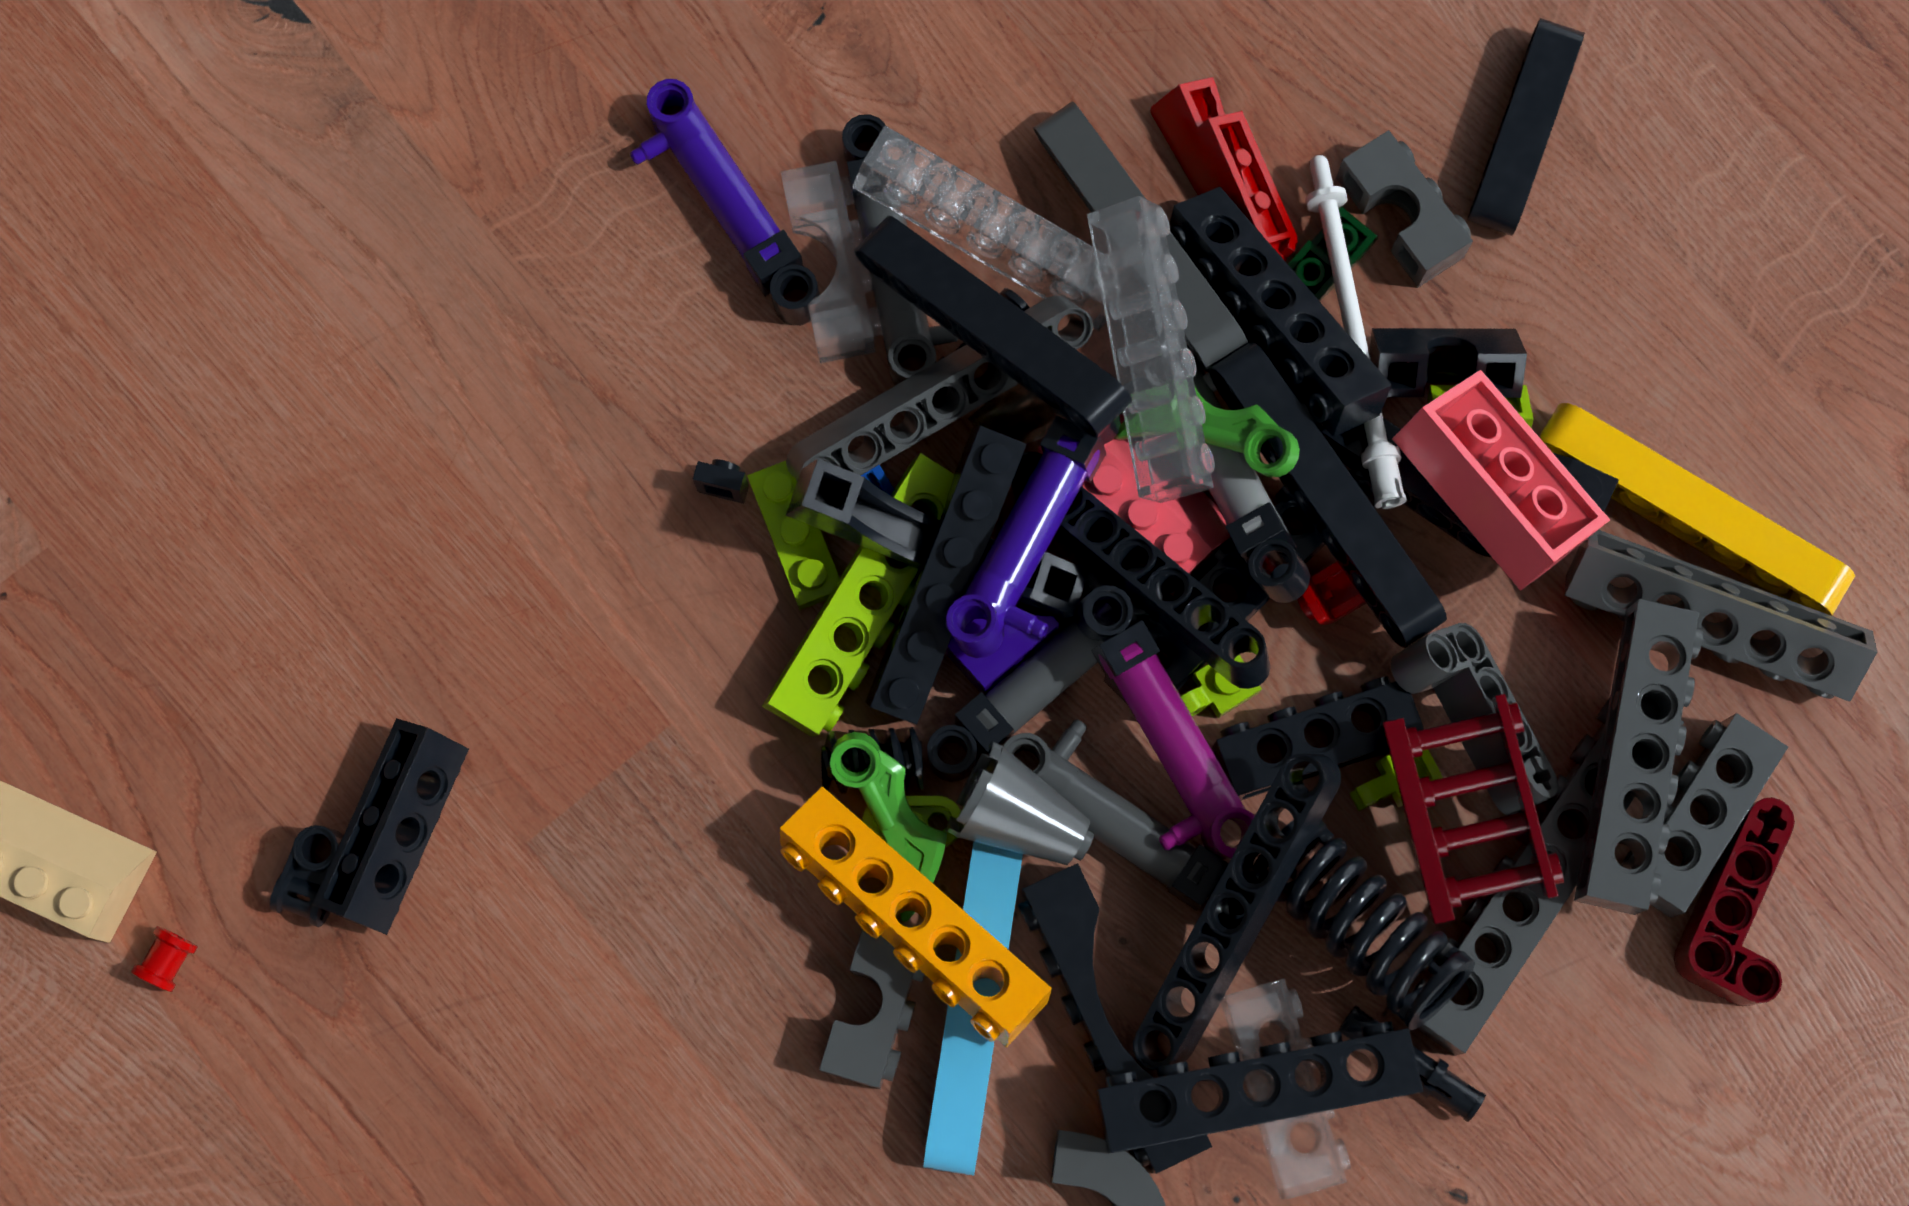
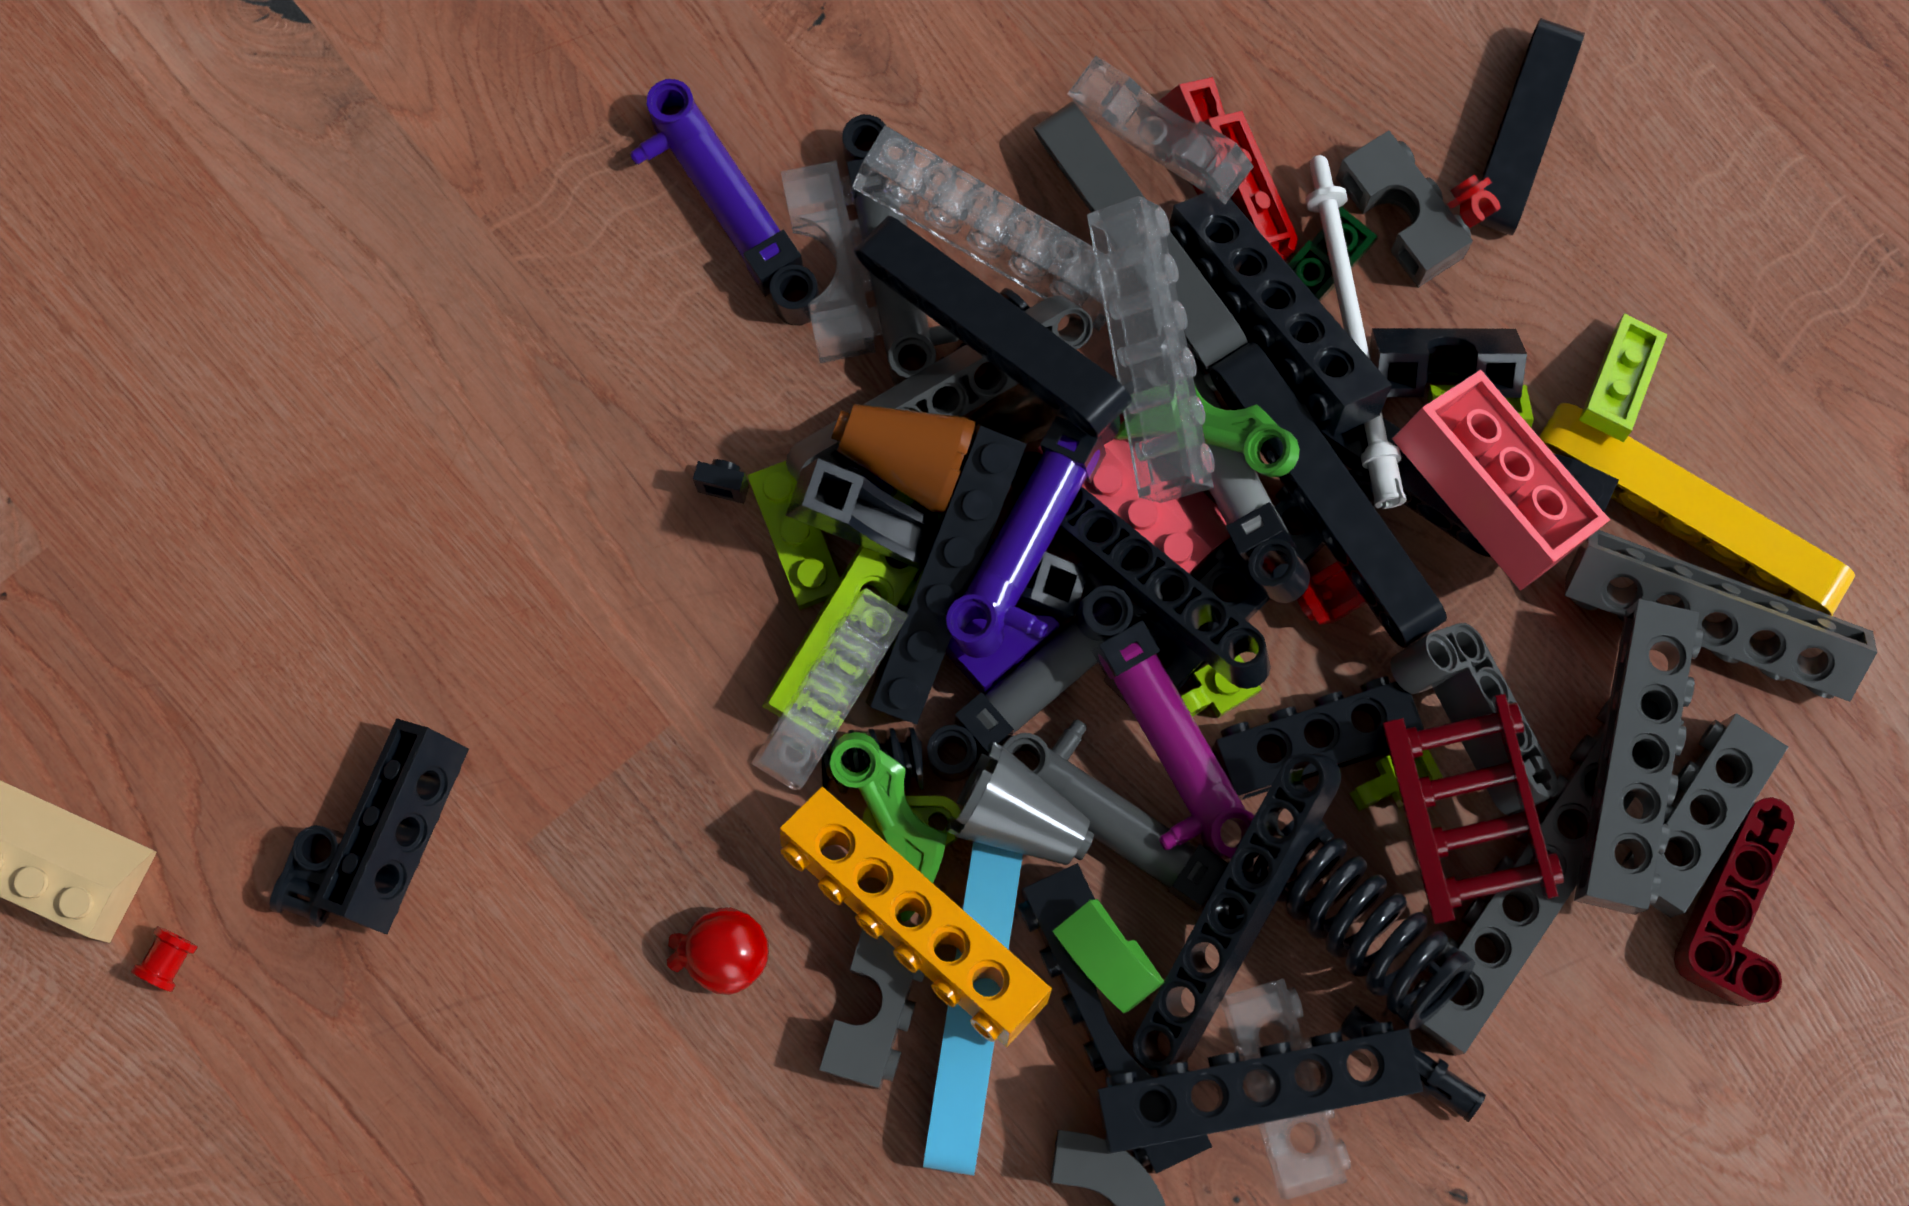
none -> red hat [667,907,769,995]
none -> clear brick [751,588,909,790]
none -> dark orange cone [831,404,976,514]
none -> bright green slope [1053,899,1165,1013]
none -> clear arch [1067,56,1254,205]
none -> red plate [1447,174,1501,228]
none -> lime plate [1579,313,1668,442]

